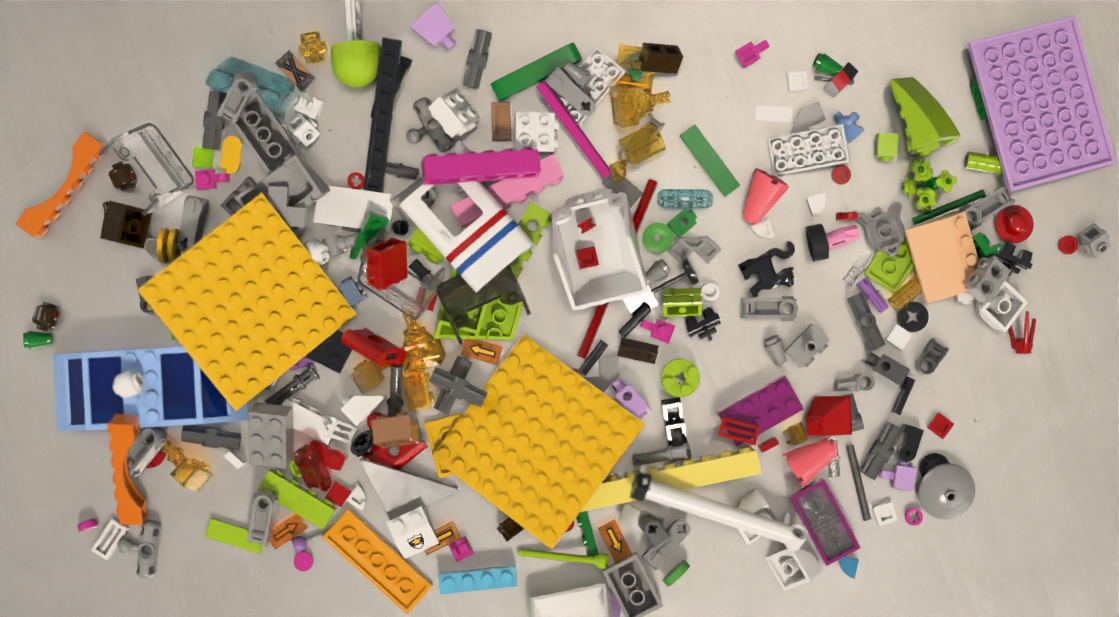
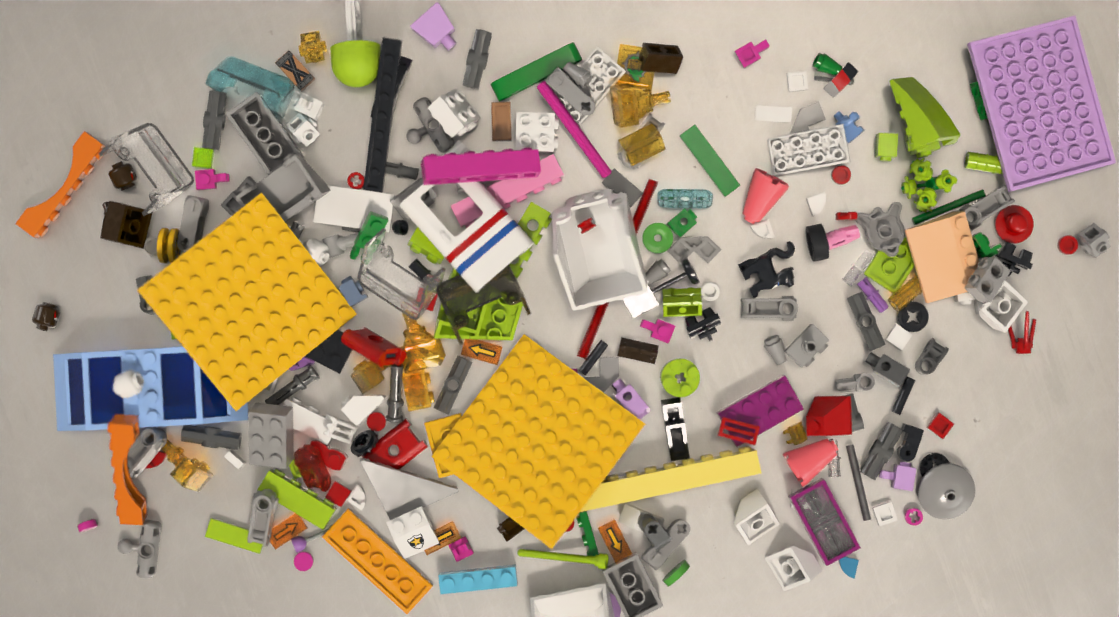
green cone [23,331,52,350] -> none
white tile [91,518,129,561] -> none
light grey piece [217,71,259,126] -> none
yellow tile [220,136,243,174] -> none
light grey tile [268,185,307,227] -> none
red brick [366,238,408,290] -> none
medium nougat brick [371,412,421,448] -> none
dark grey piece [429,367,488,407] -> none
red tile [575,246,599,270] -> none
clear yellow tile [610,159,627,183] -> none
black piece [618,304,652,338] -> none
white piece [630,466,809,551] -> none
light grey pin [632,443,691,466] -> none
red tile [758,437,779,453] -> none

